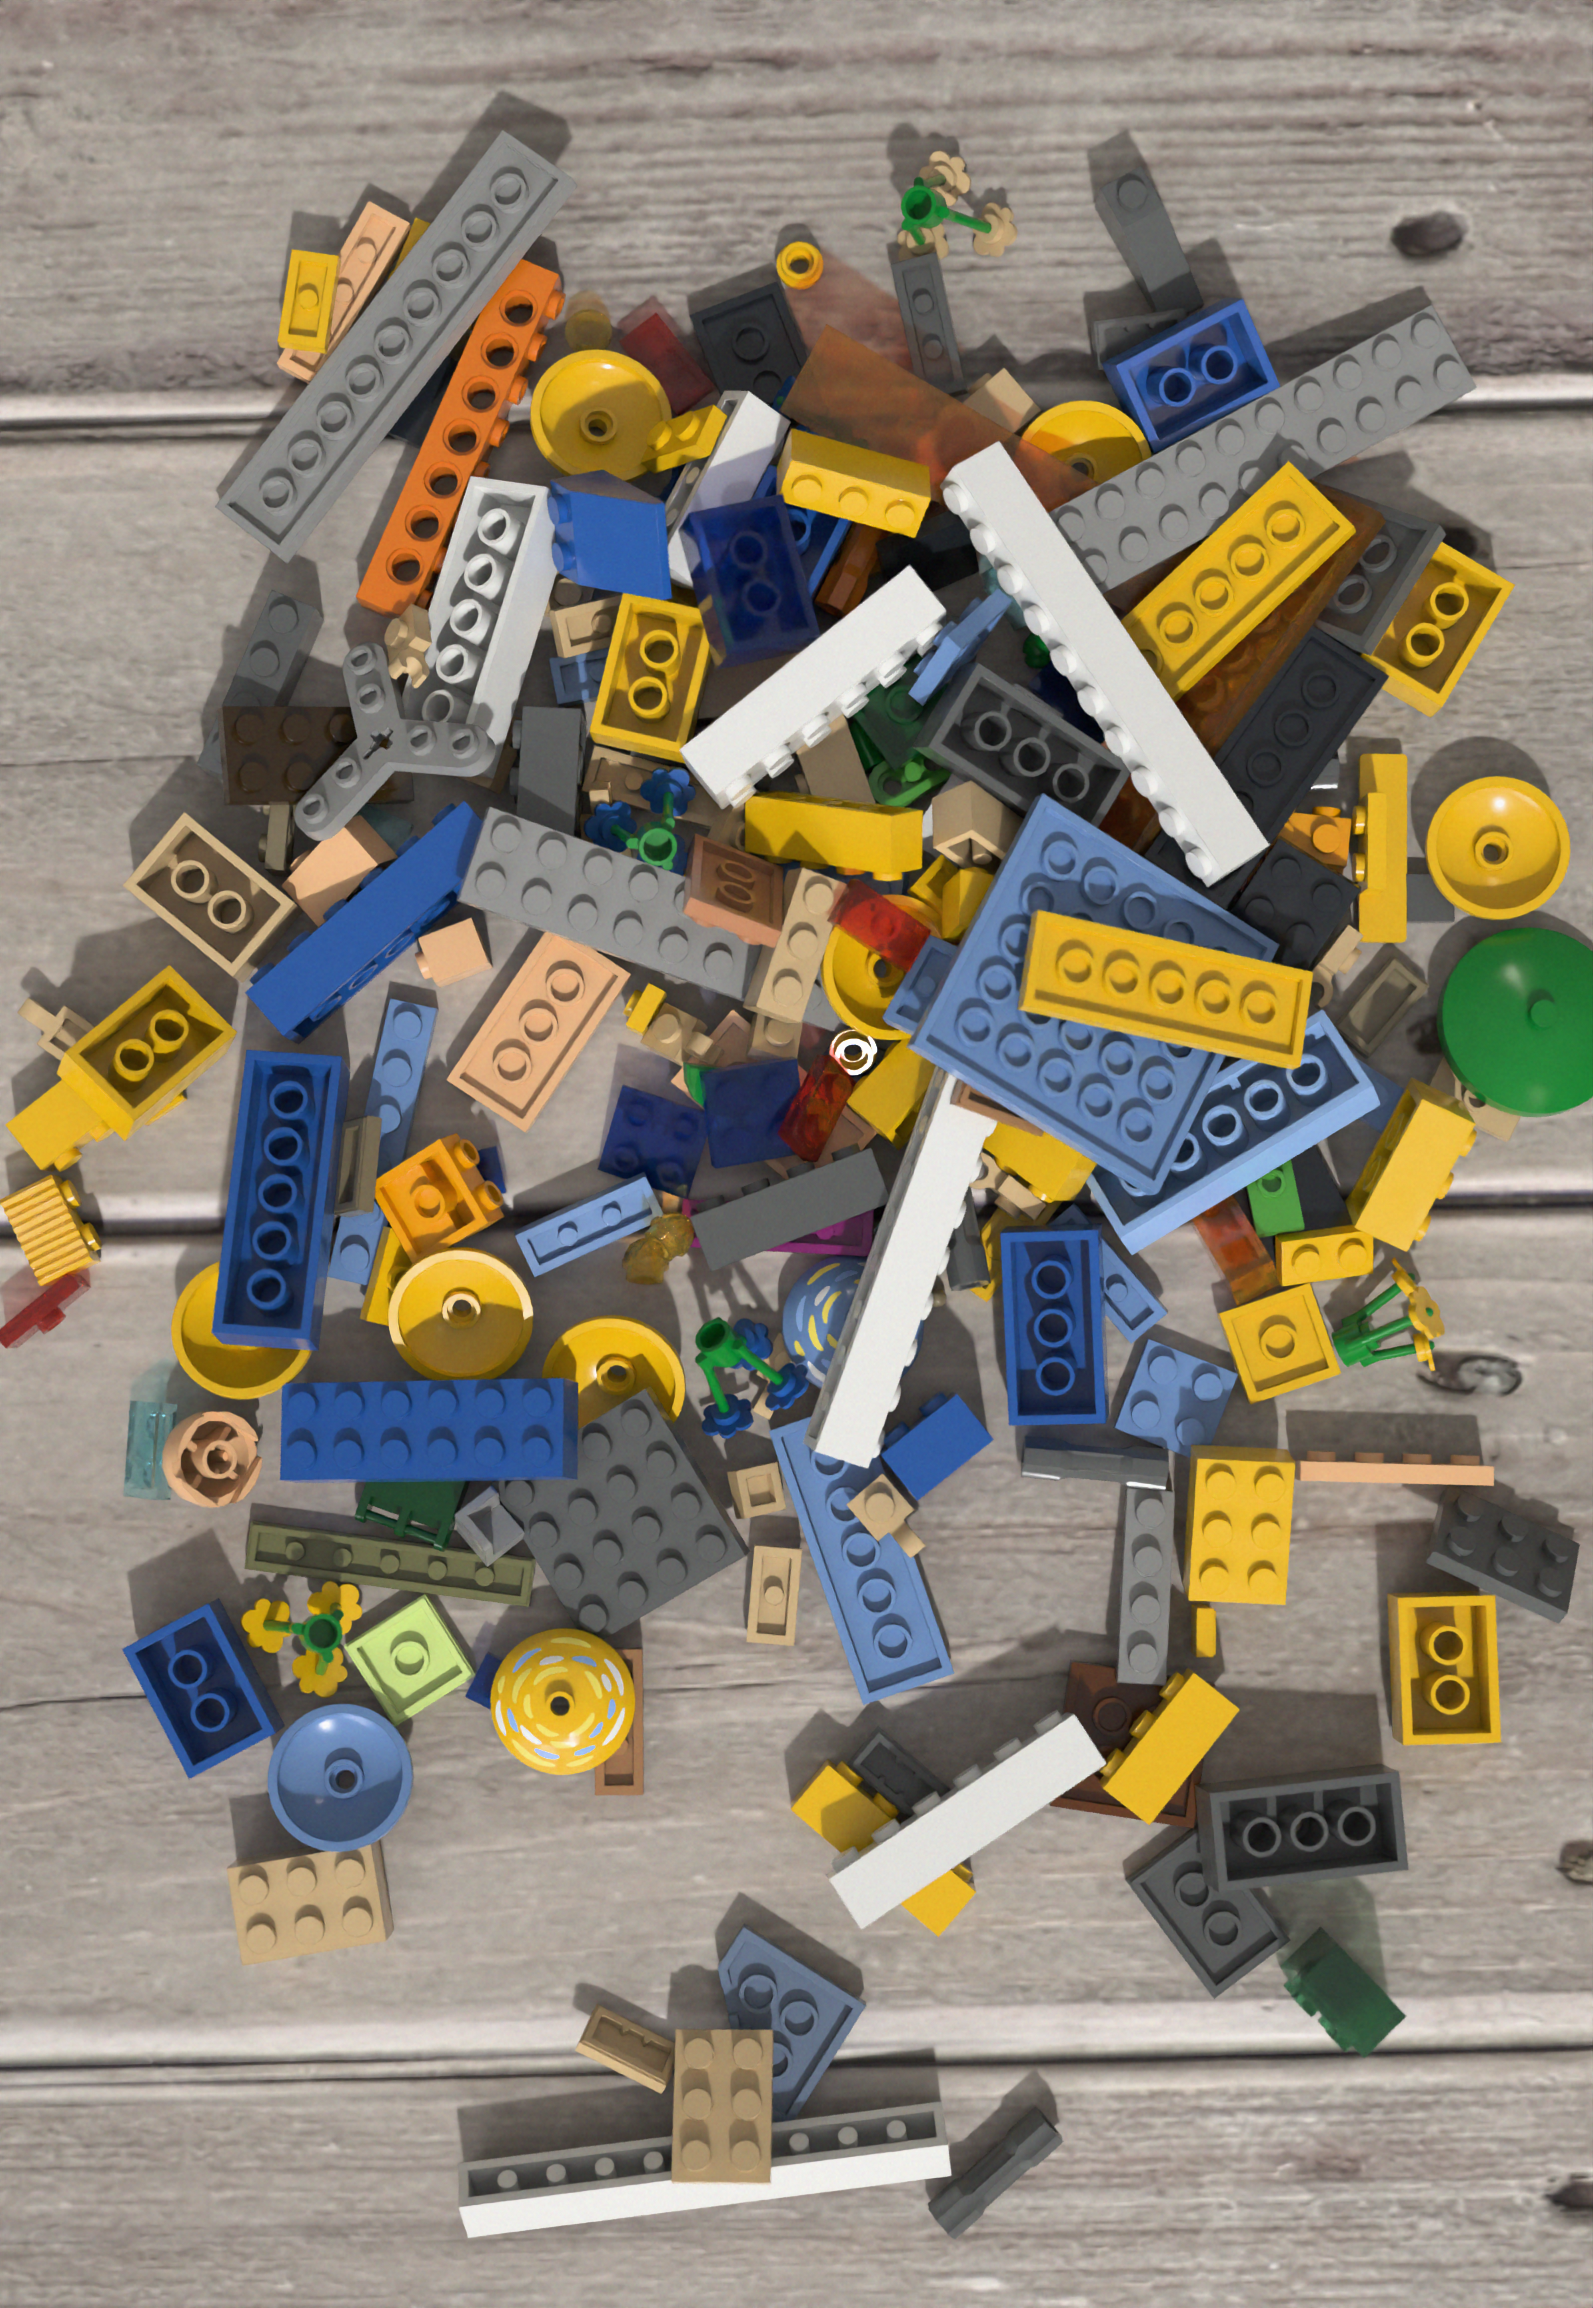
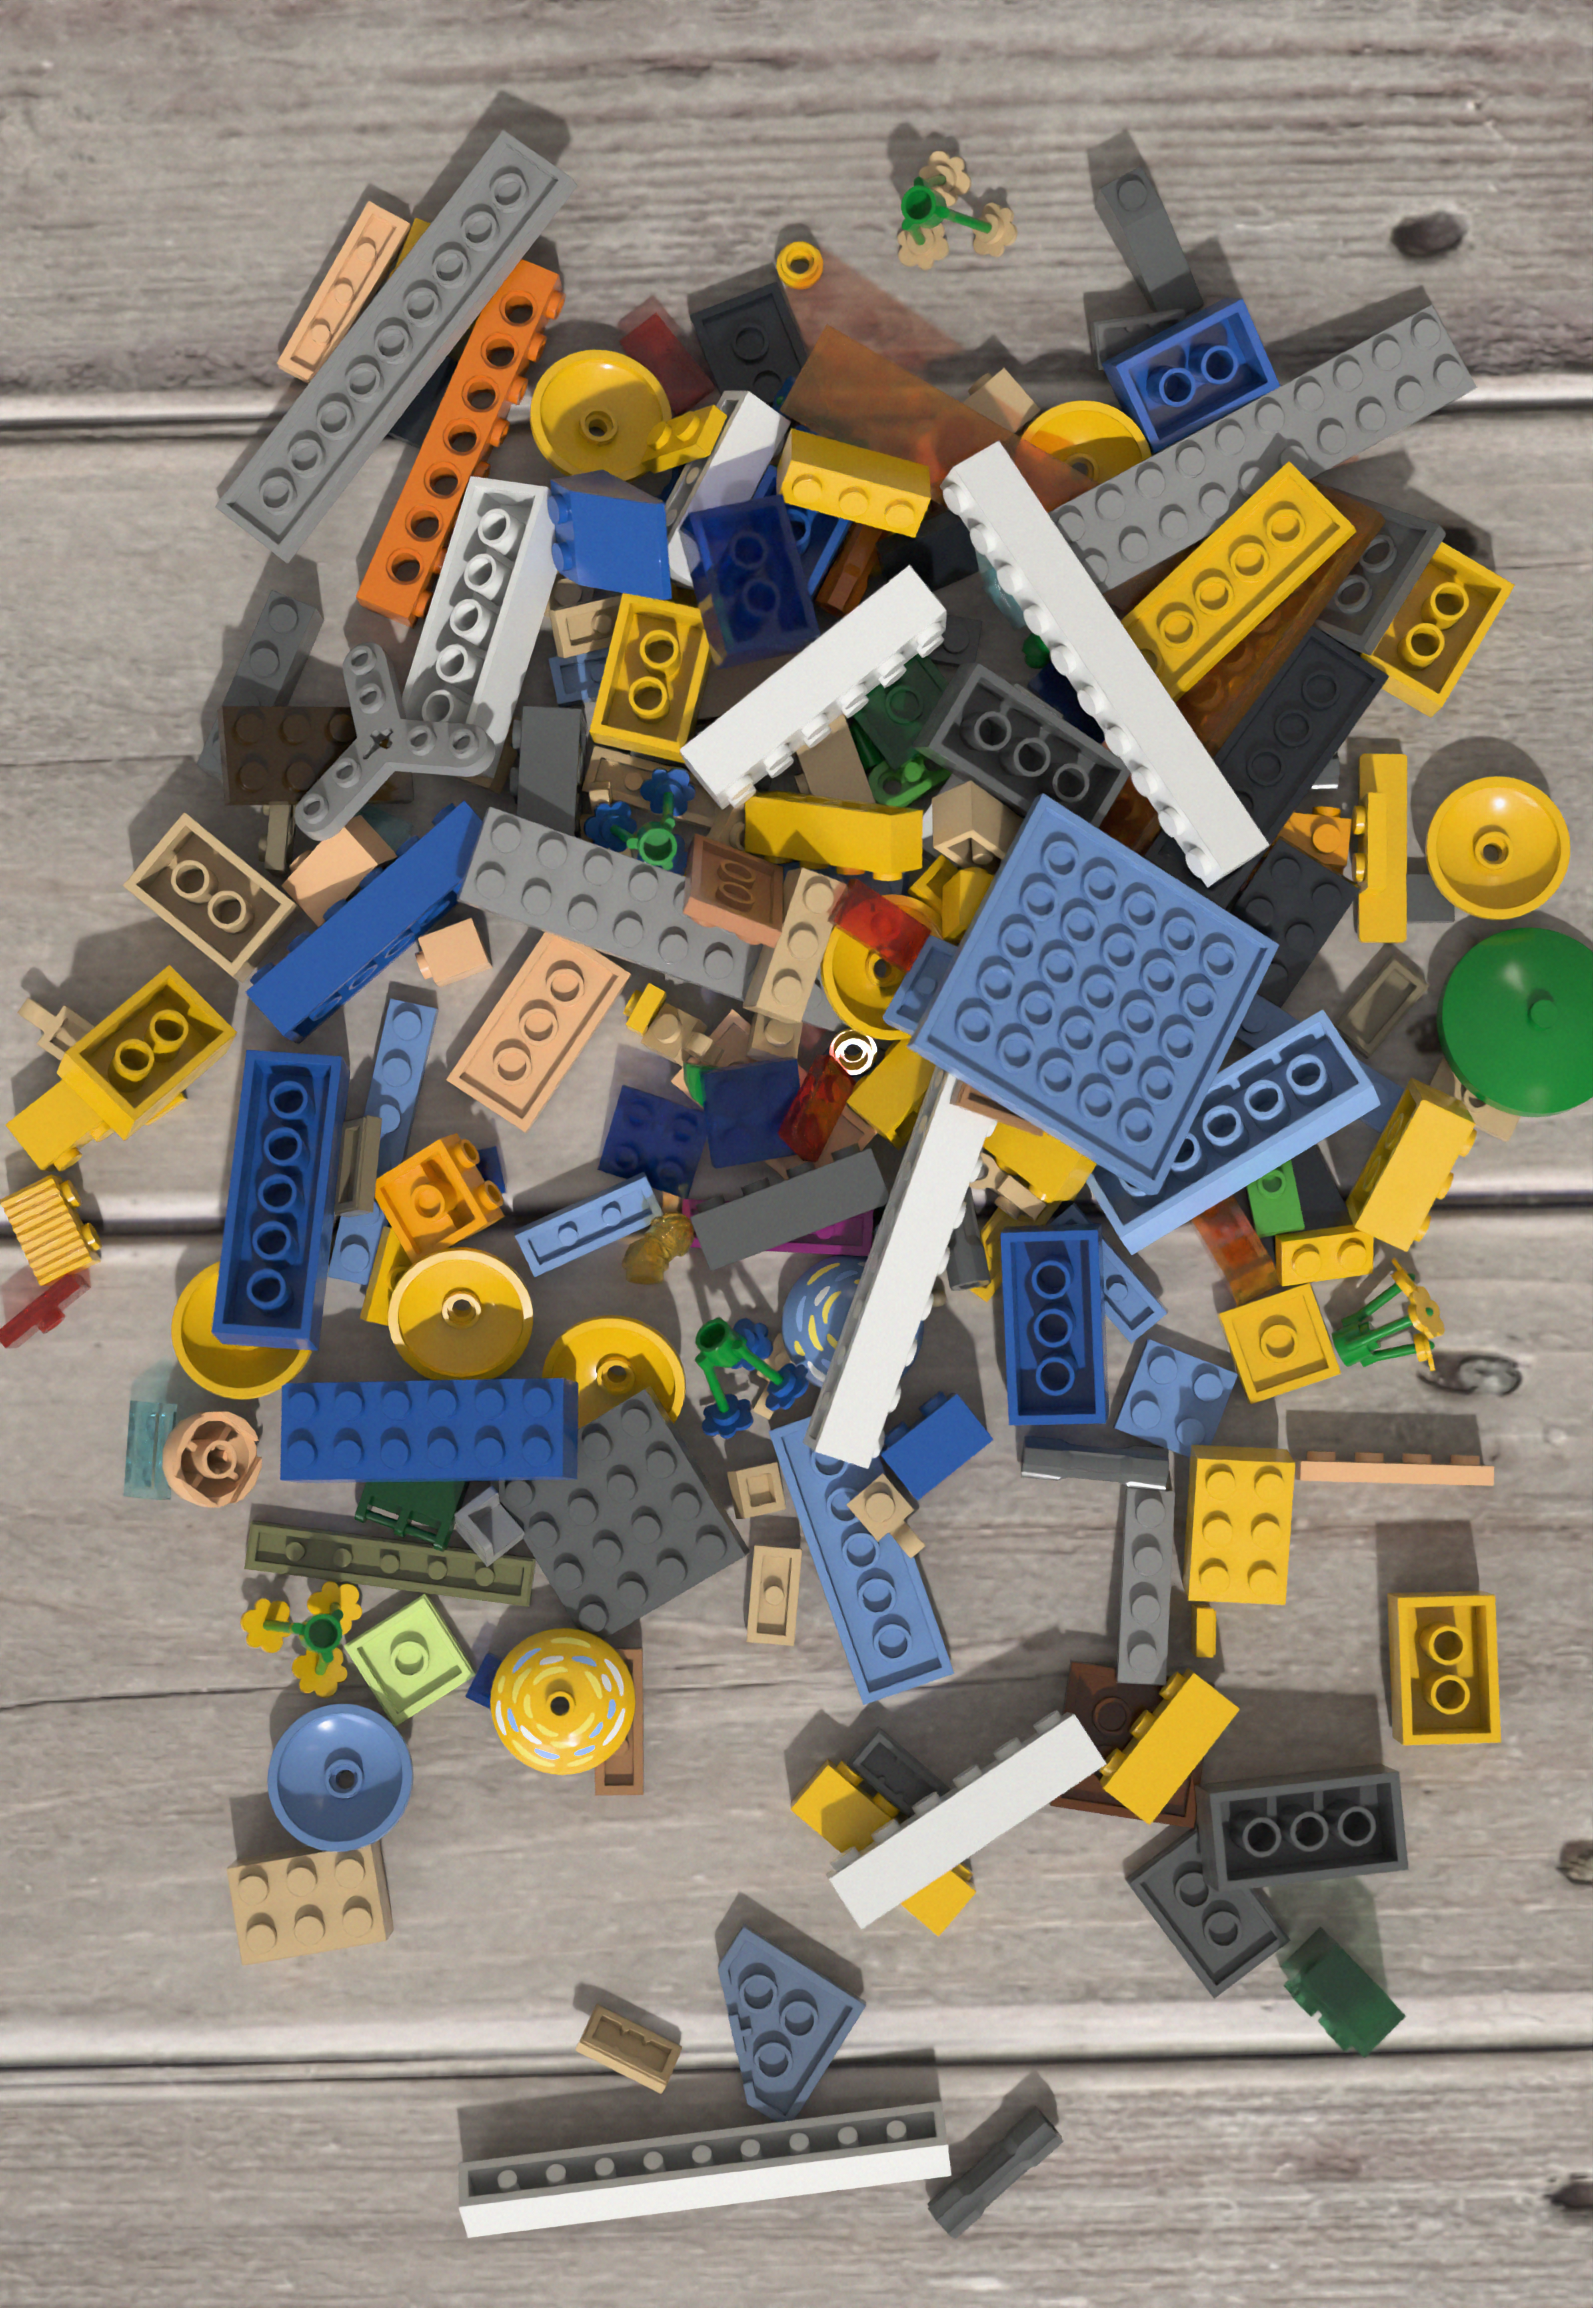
blue brick [122,1598,285,1779] -> none
yellow plate [277,249,341,354] -> none
tan plate [384,603,432,688] -> none
clear yellow plate [565,309,612,353] -> none
tan plate [671,2029,774,2185] -> none
dark grey plate [891,252,968,405] -> none
medium blue plate [908,588,1012,706] -> none
yellow plate [1017,910,1313,1070] -> none
tan plate [1311,924,1364,1010] -> none
dark grey plate [1426,1485,1580,1624] -> none

